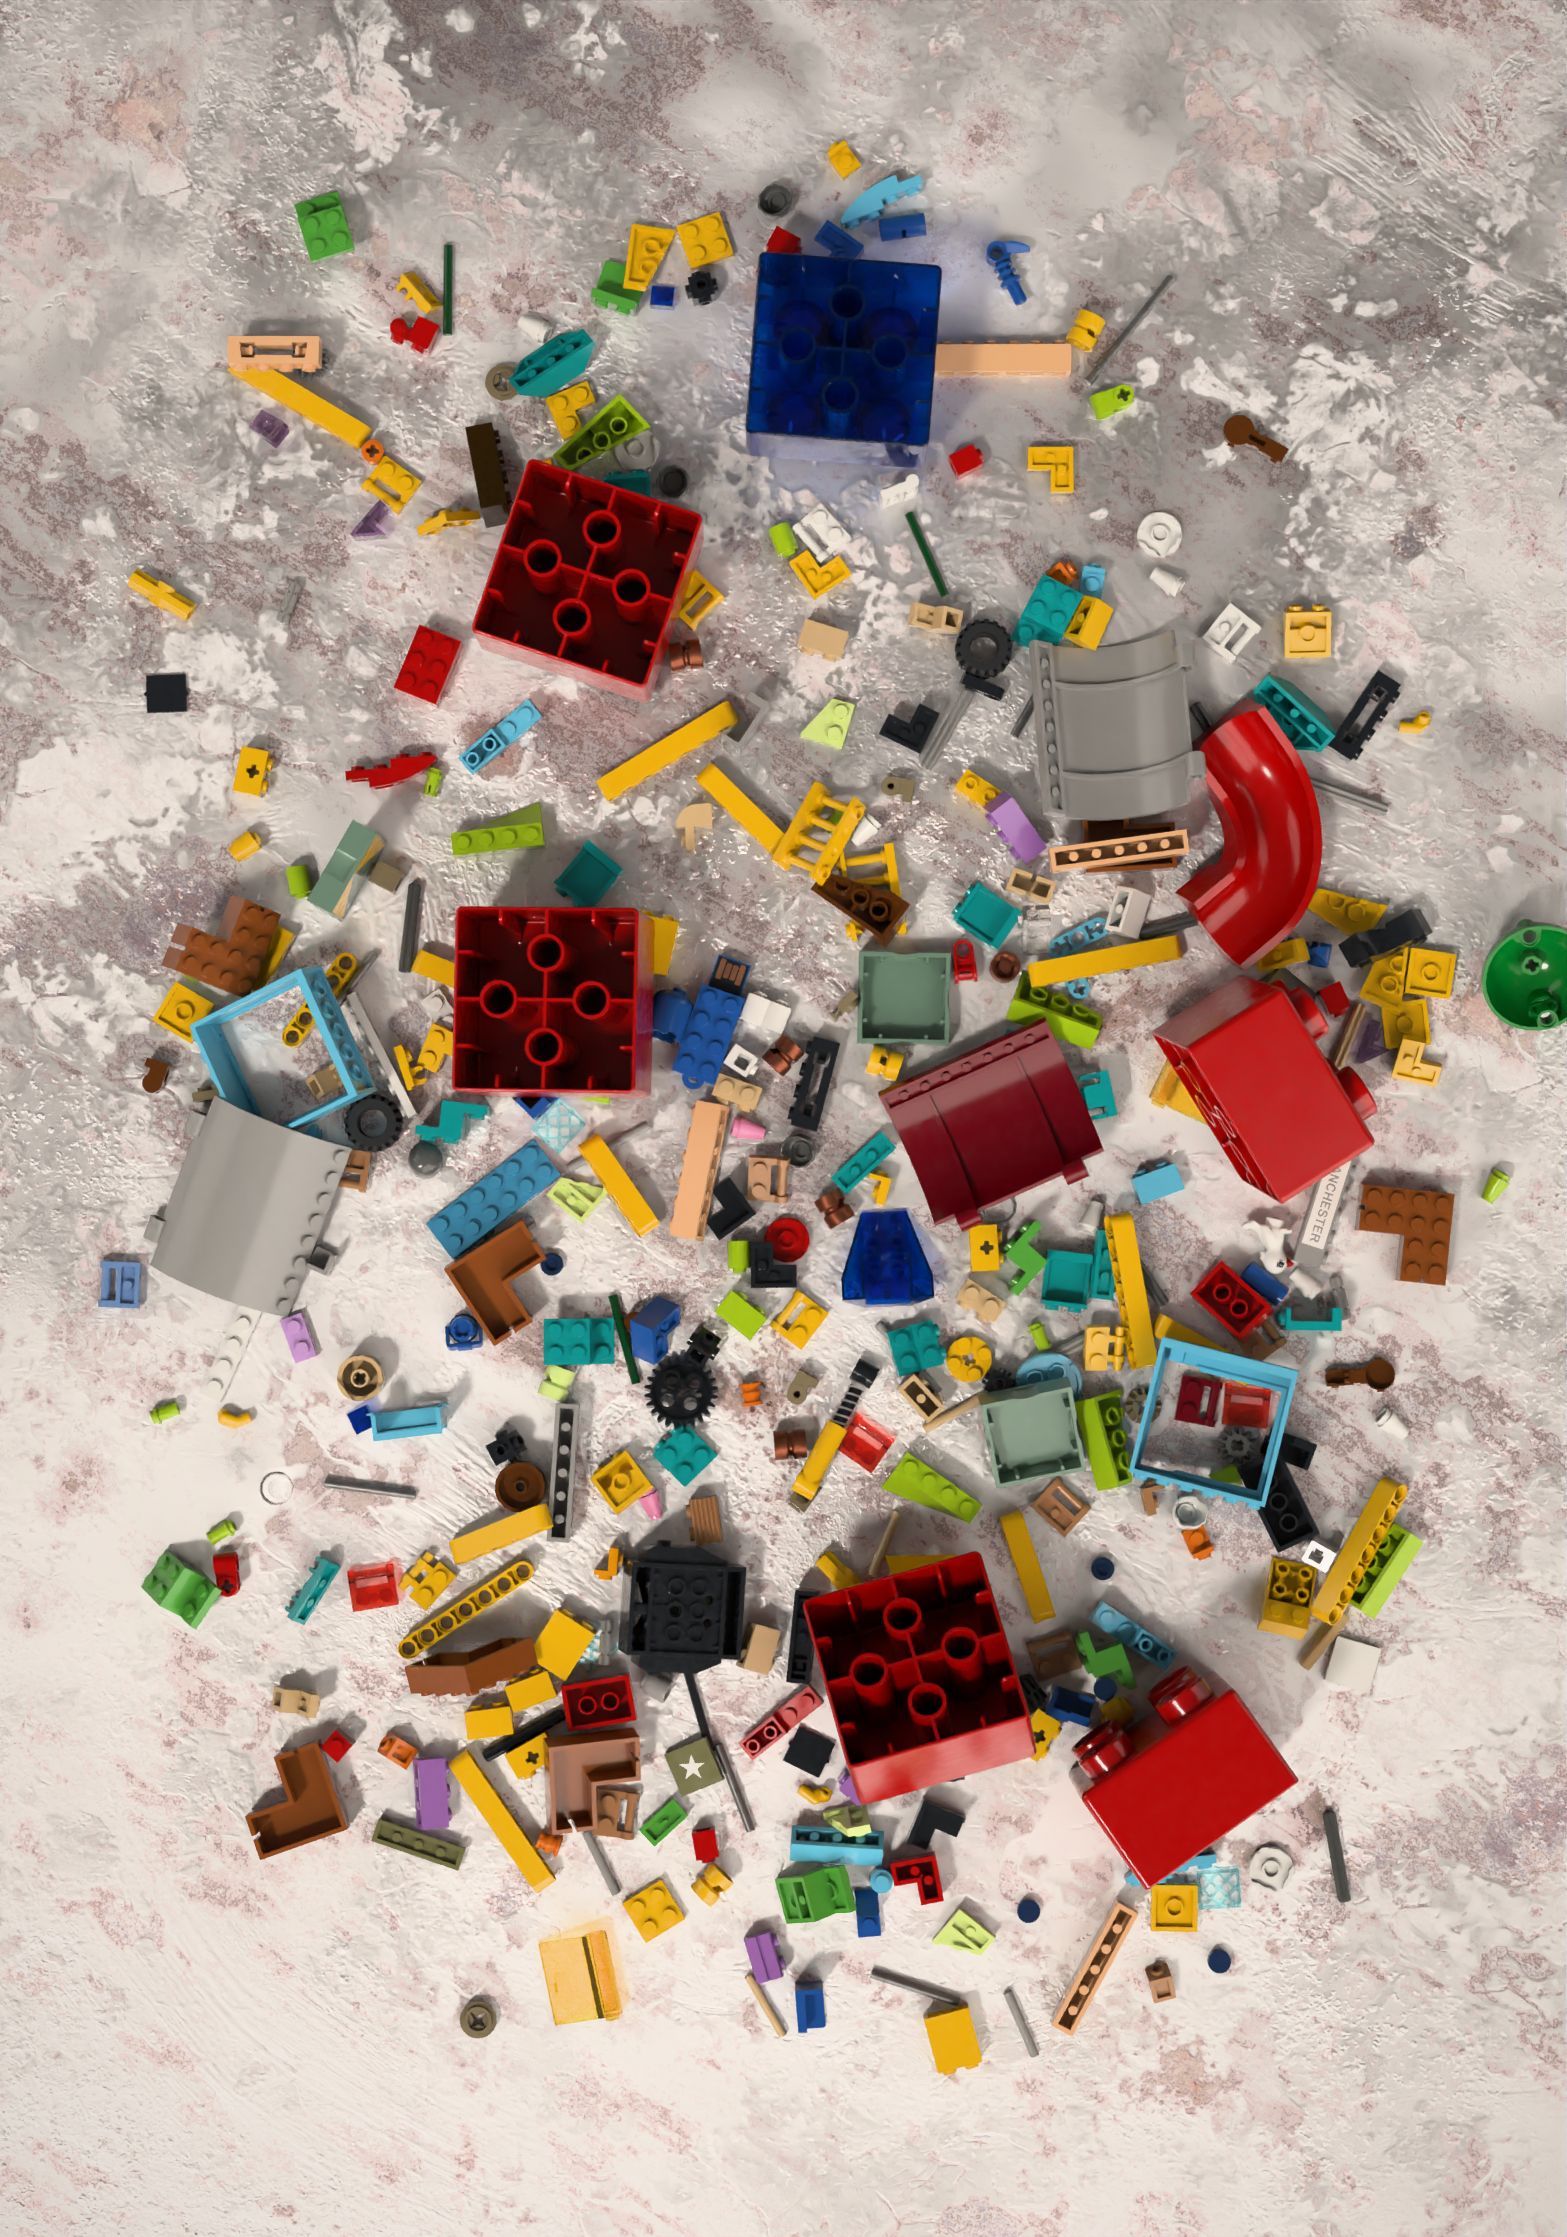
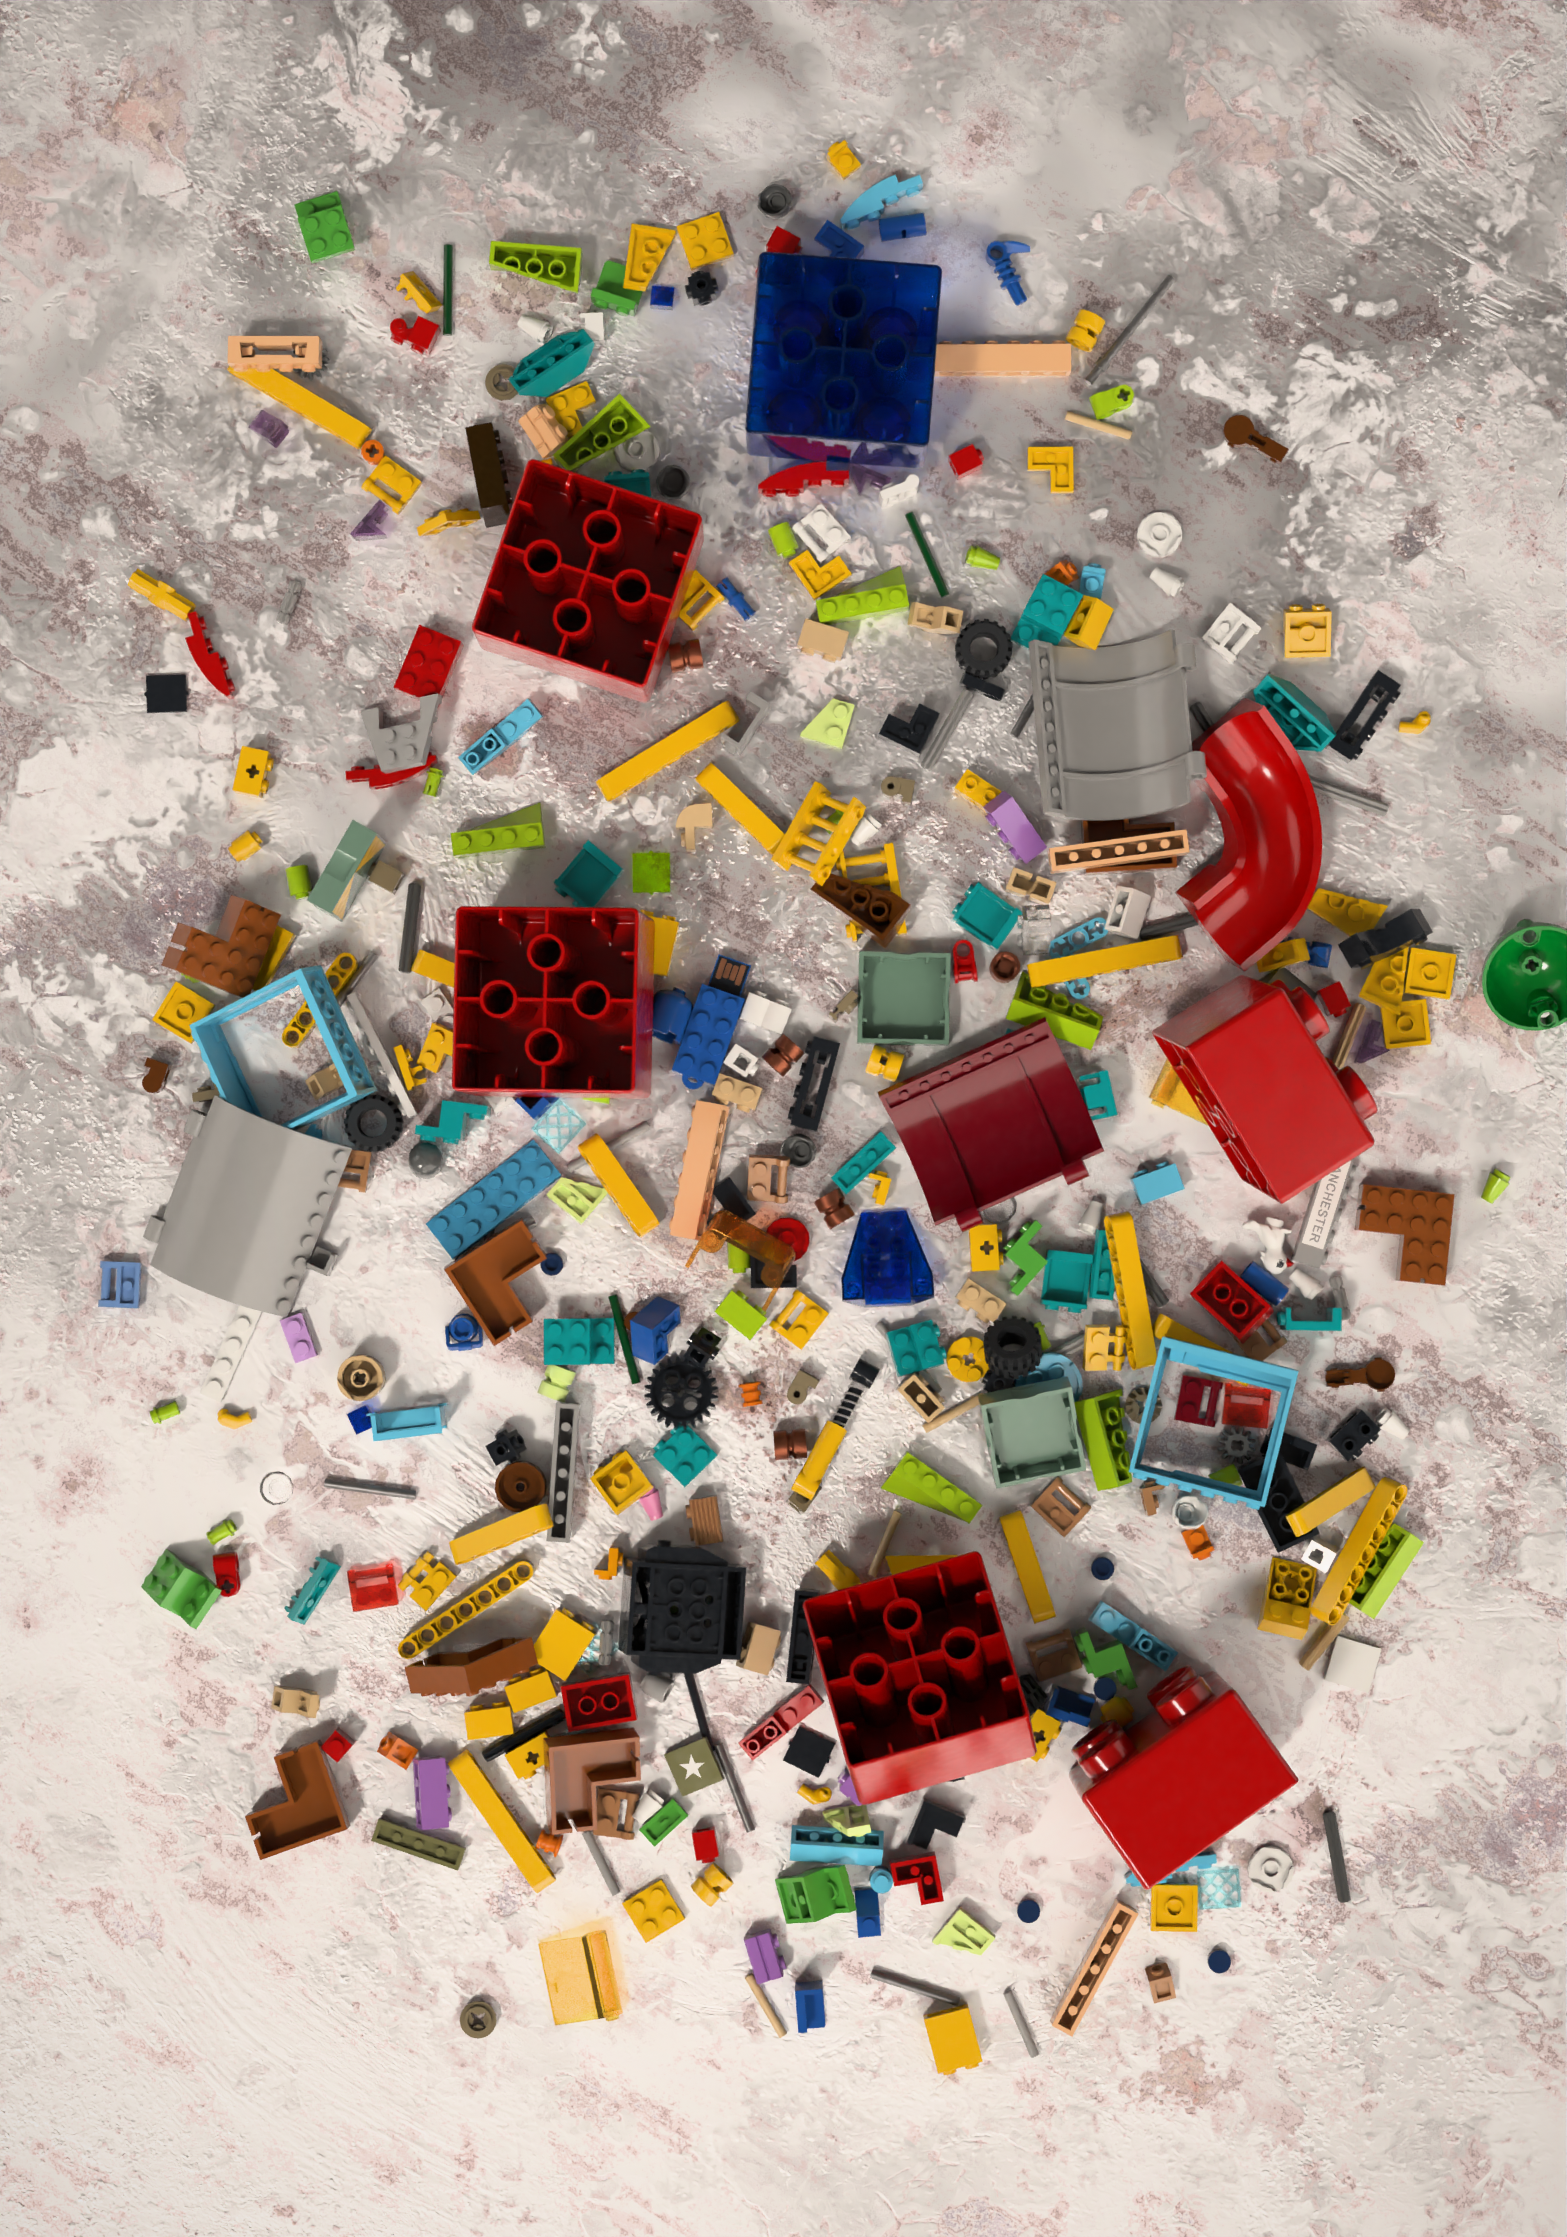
bright pink cone [730,1116,765,1140] -> none
clear red plate [838,1413,895,1473] -> none
yellow plate [1391,1035,1442,1087] -> none
none -> red slope [185,611,236,700]
none -> light grey wing [361,693,442,774]
none -> lime wedge [489,241,583,294]
none -> light nougat brick [518,404,569,458]
none -> white brick [580,312,605,349]
none -> clear neon green piece [632,851,670,895]
none -> white cone [632,1789,664,1825]
none -> clear orange windscreen [685,1210,795,1311]
none -> blue pin [716,577,756,622]
none -> red slope [758,462,849,497]
none -> lime wedge [816,566,909,625]
none -> clear purple slope [847,461,891,498]
none -> lime cone [965,545,1000,570]
none -> black tyre [983,1316,1042,1379]
none -> tan bar [1065,411,1132,440]
none -> yellow beam [1285,1466,1376,1537]
none -> black brick [1326,1409,1381,1461]

